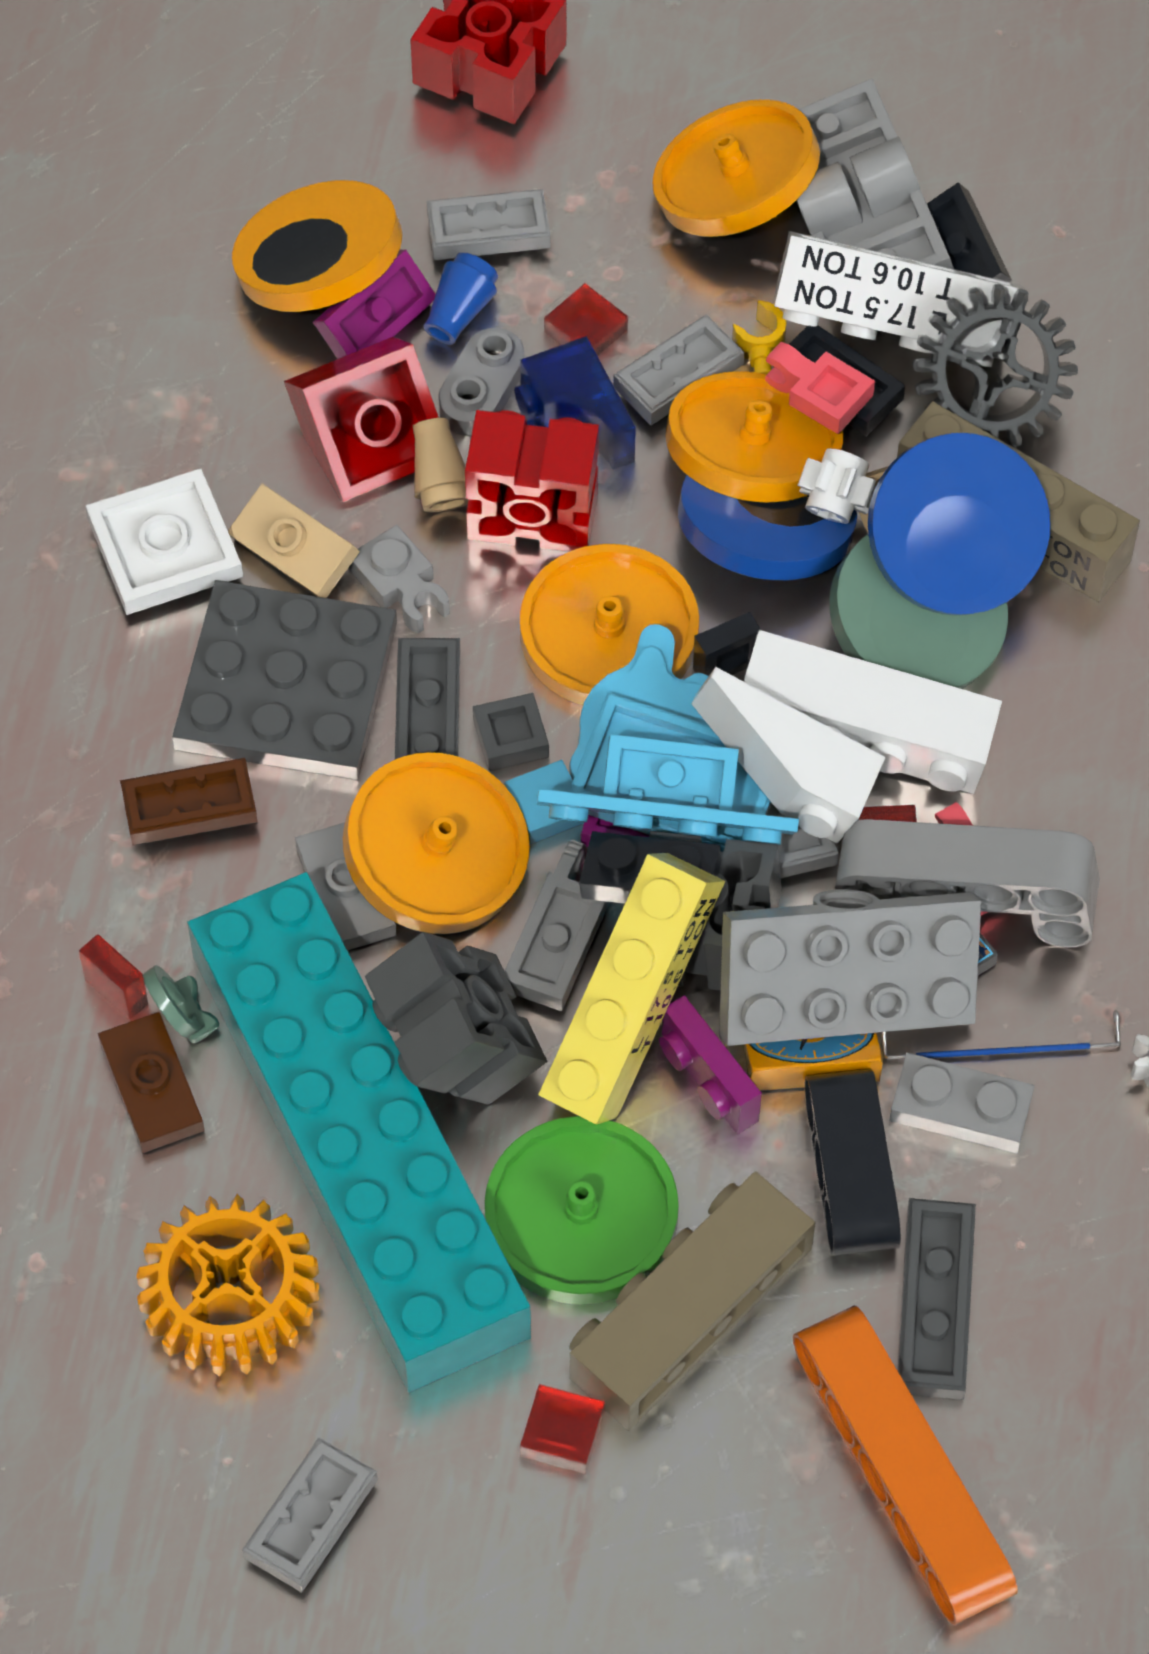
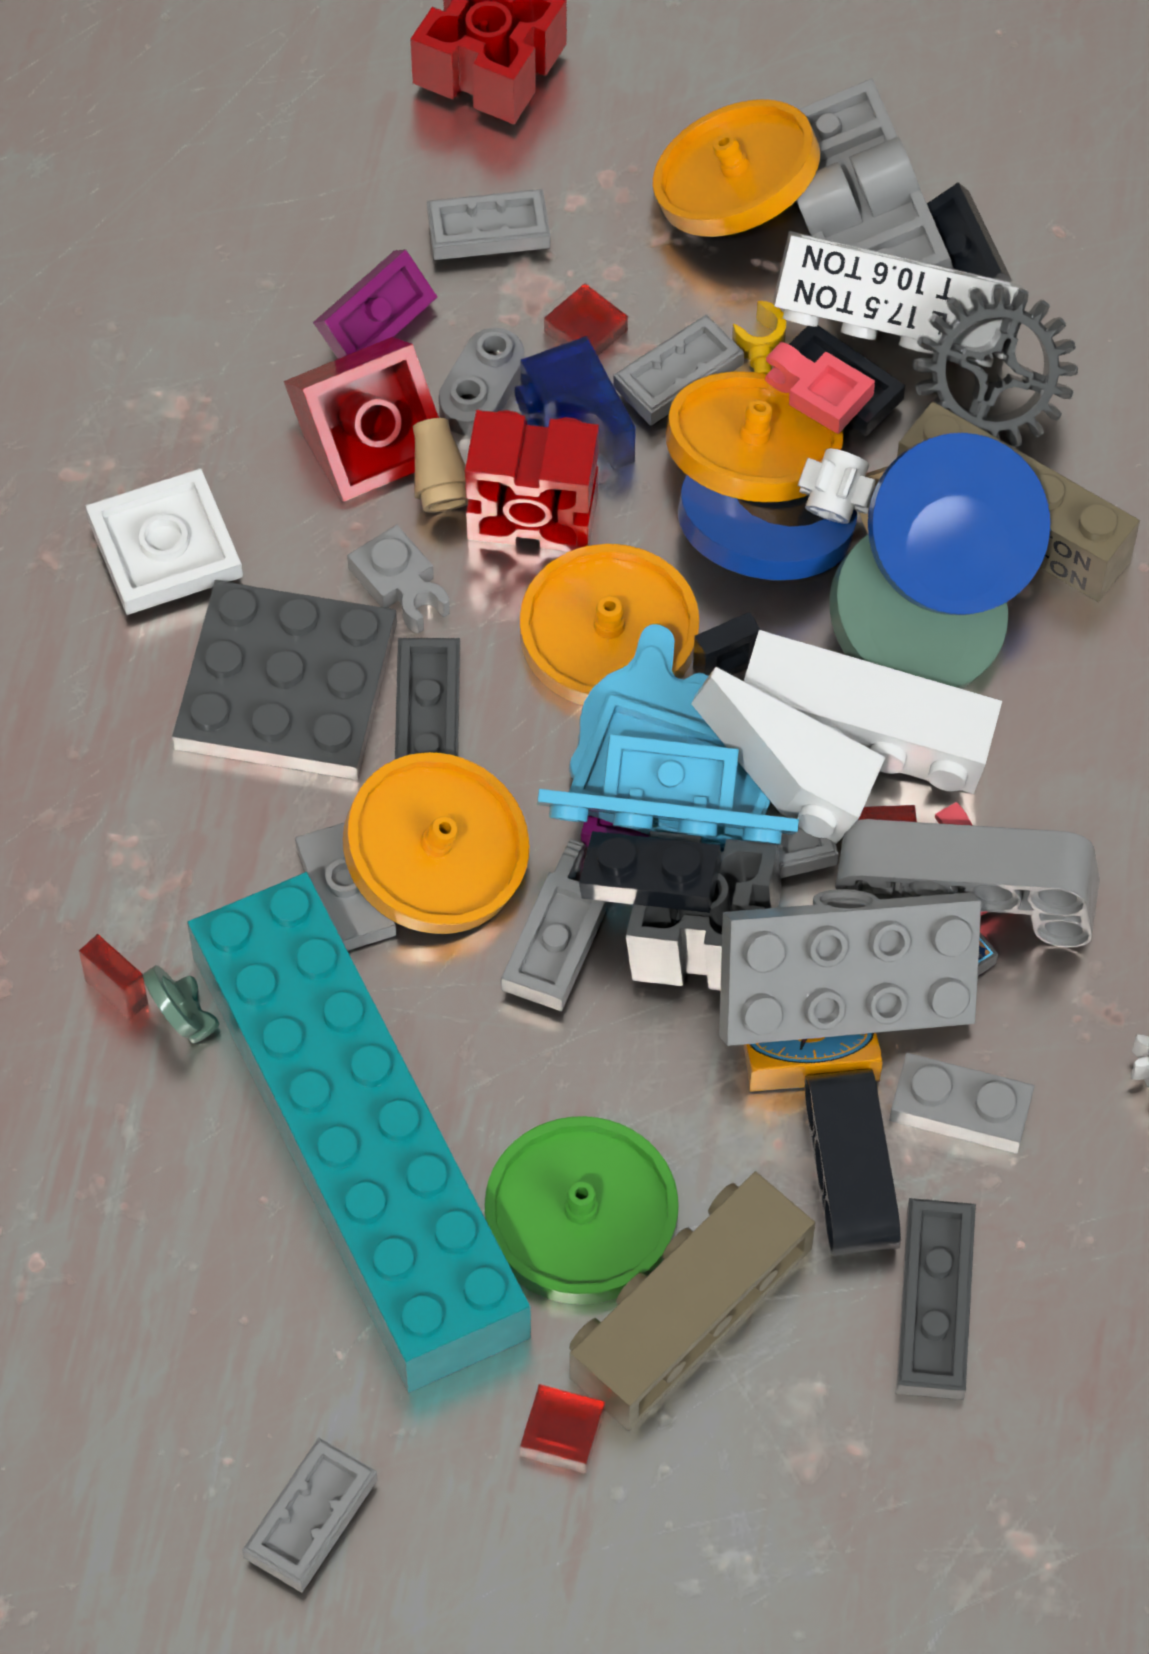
reddish brown plate [98,1012,205,1153] -> none
reddish brown plate [120,758,258,845] -> none
light orange gear [136,1194,320,1377] -> none
tan plate [228,484,360,598] -> none
light orange piece [232,180,403,312] -> none
dark grey brick [365,932,548,1105] -> none
blue cone [423,253,498,345] -> none
dark grey tile [473,693,549,771] -> none
medium azure tile [504,760,584,845] -> none
light yellow brick [538,853,726,1125] -> none
magenta plate [659,995,762,1135] -> none
orange beam [793,1305,1017,1625] -> none
blue piece [881,1010,1121,1059] -> none

